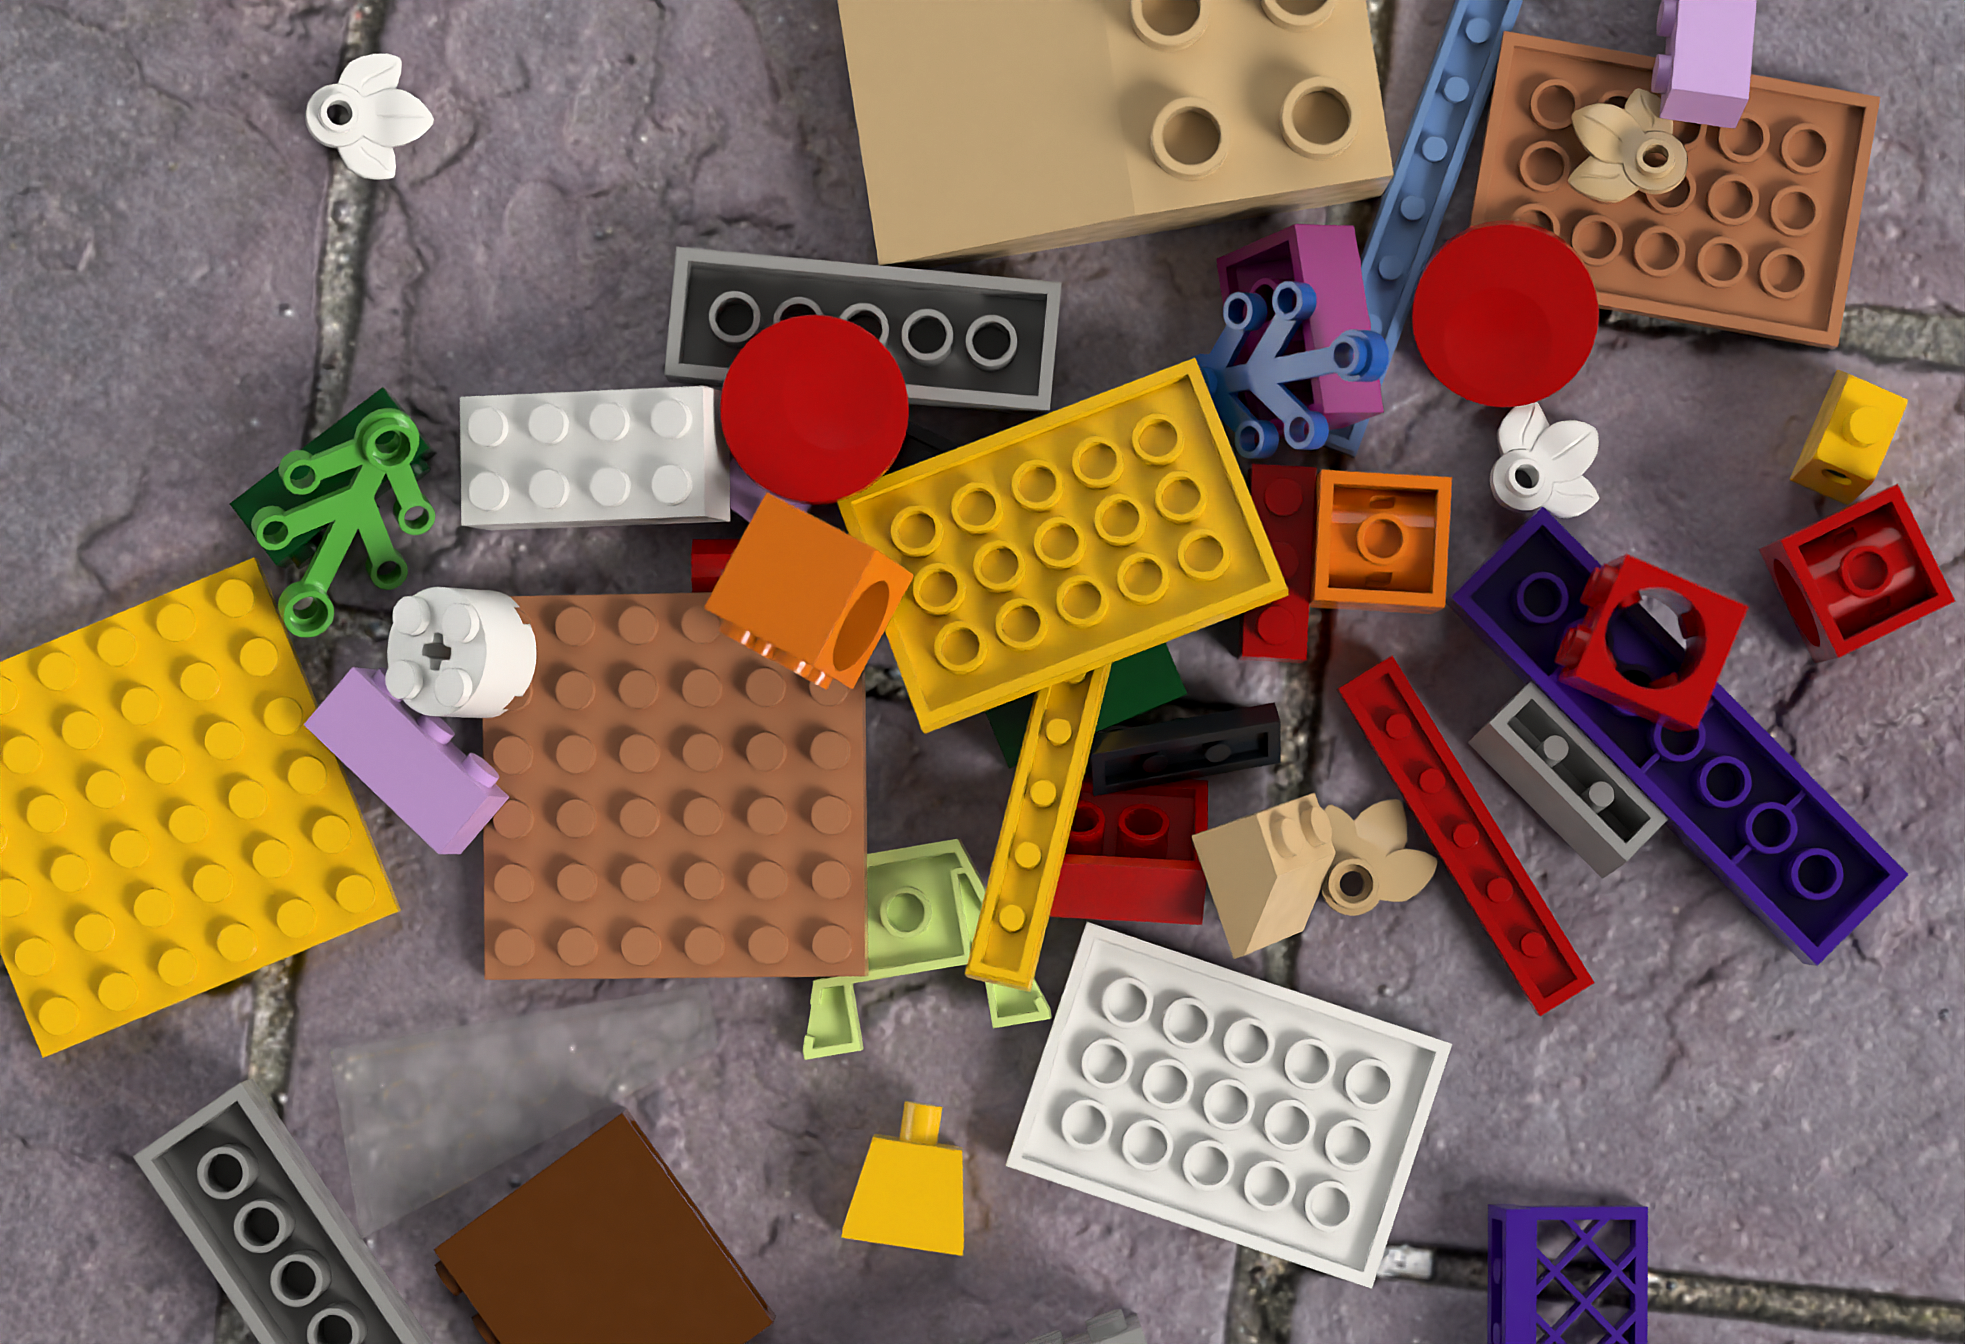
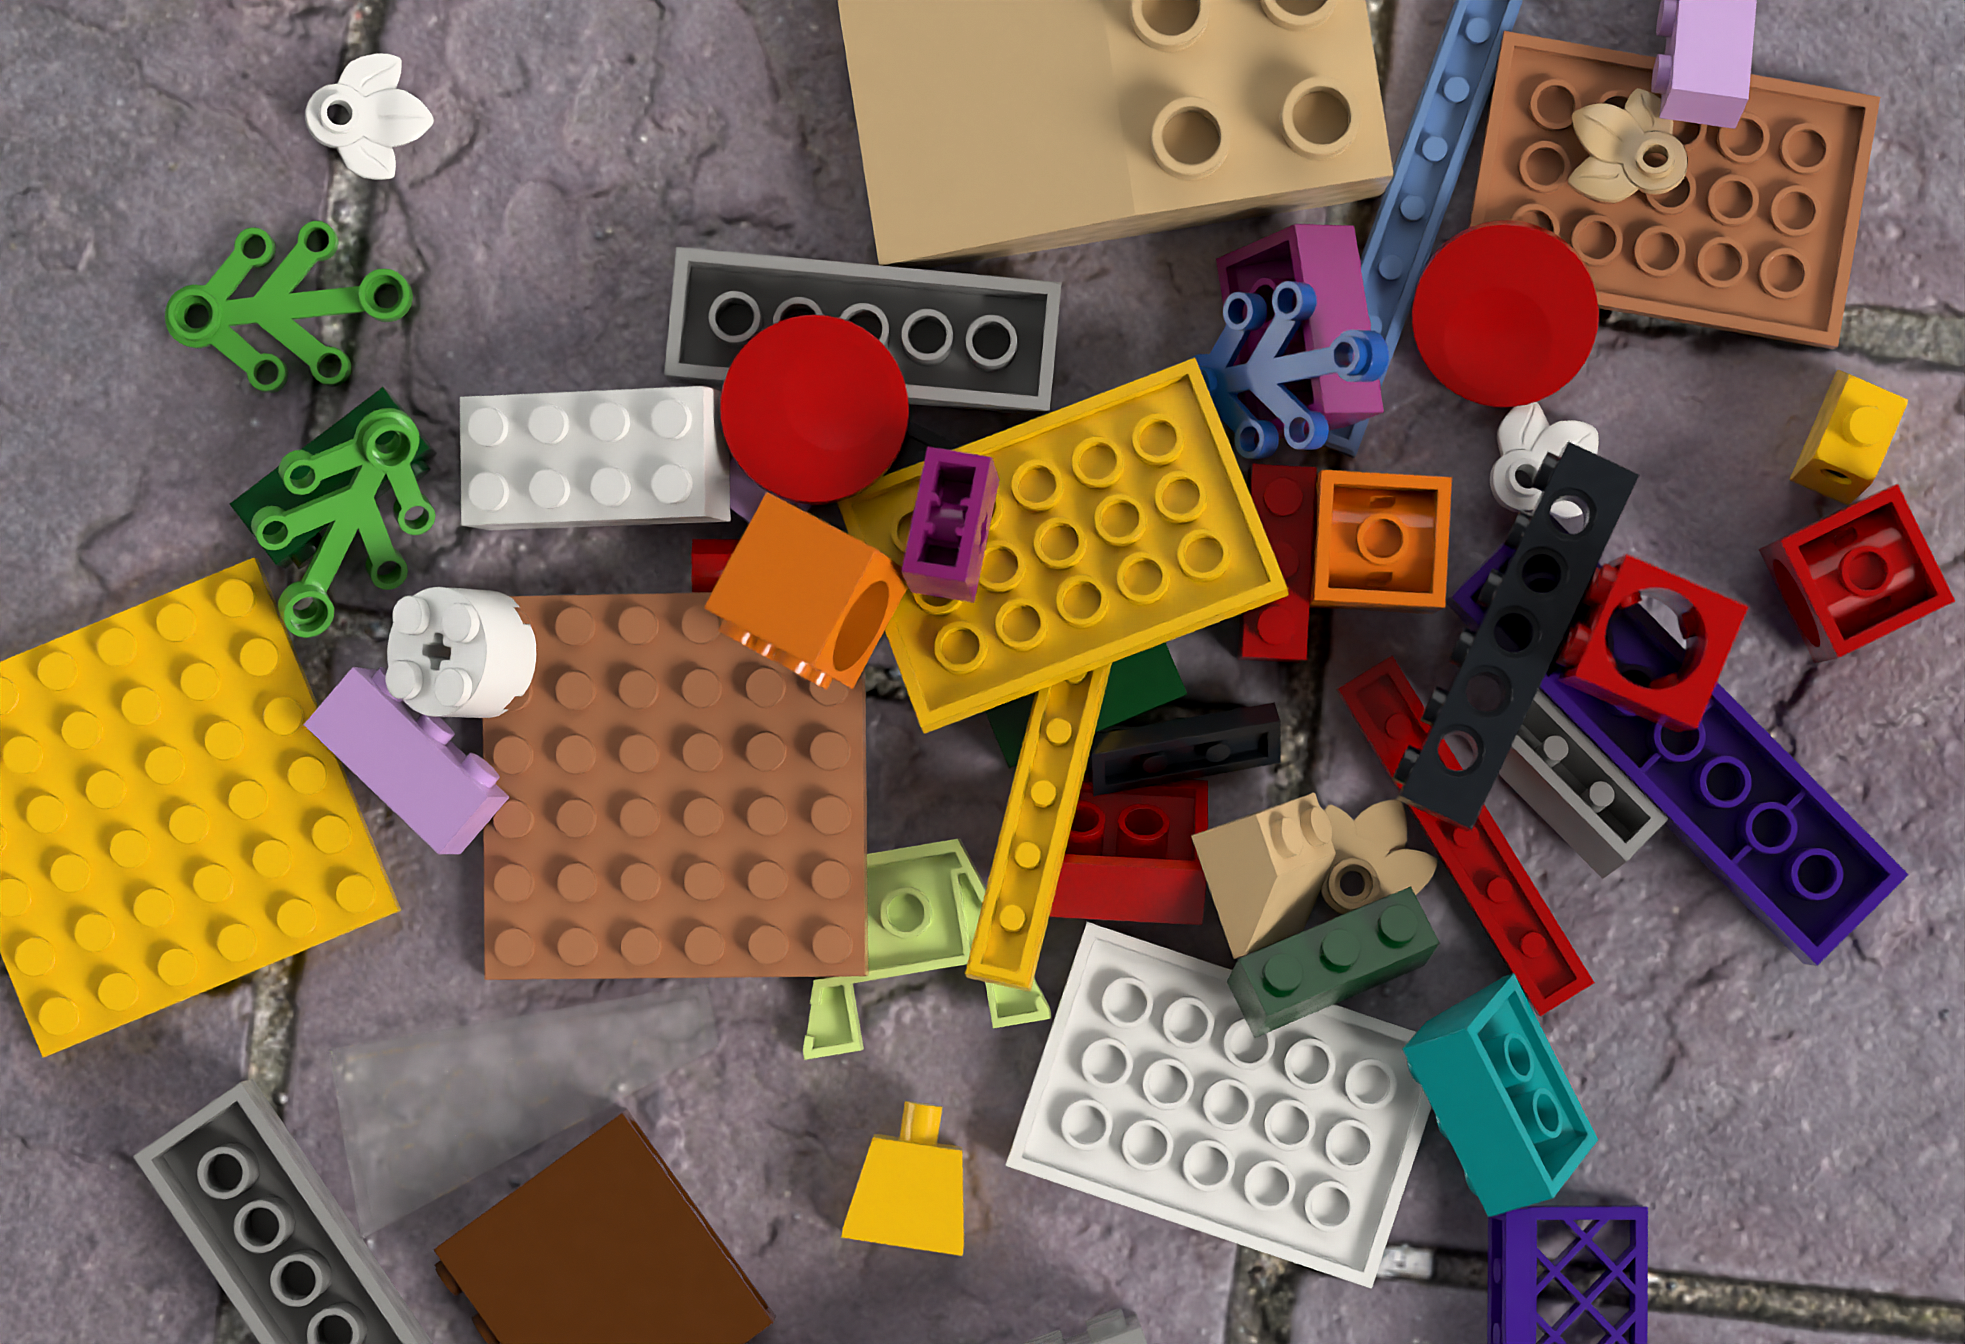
none -> bright green plant [165,221,413,393]
none -> magenta brick [901,447,999,603]
none -> dark green brick [1227,886,1440,1038]
none -> black brick [1392,441,1640,832]
none -> teal slope [1403,973,1598,1217]

